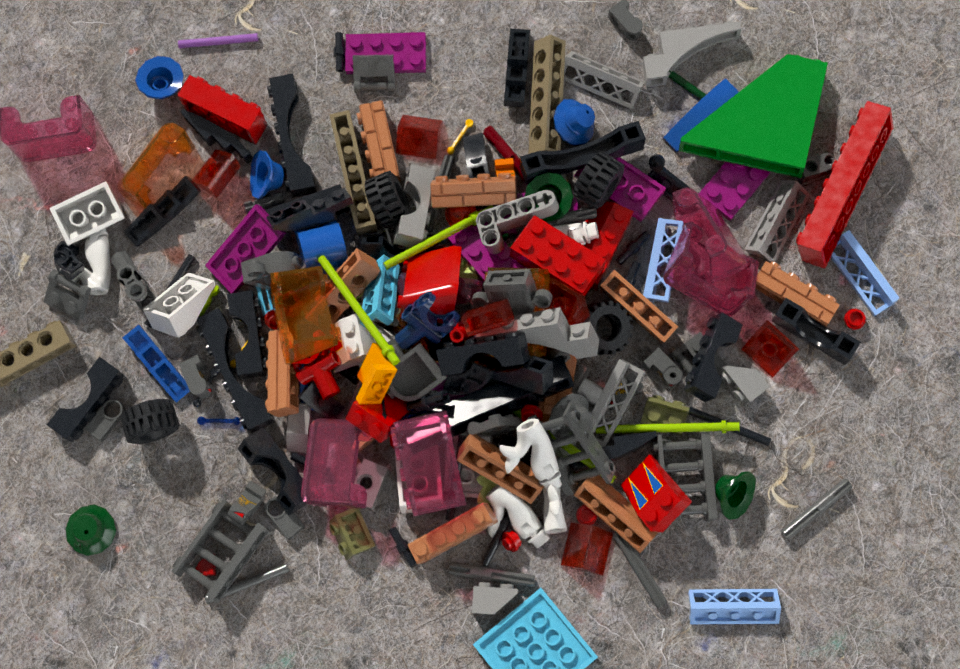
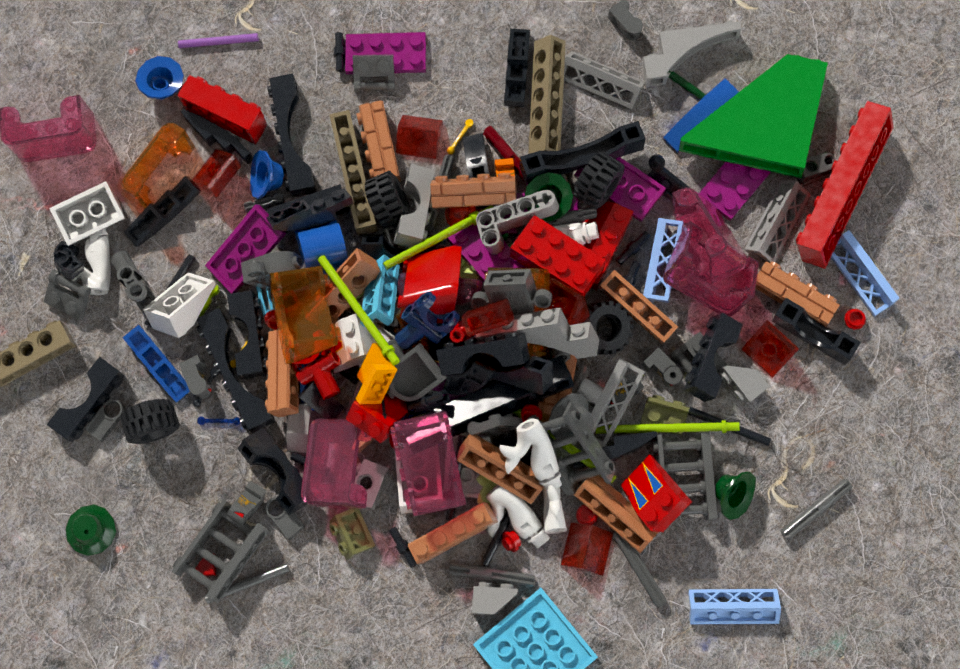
blue hat [553,99,595,146] -> none

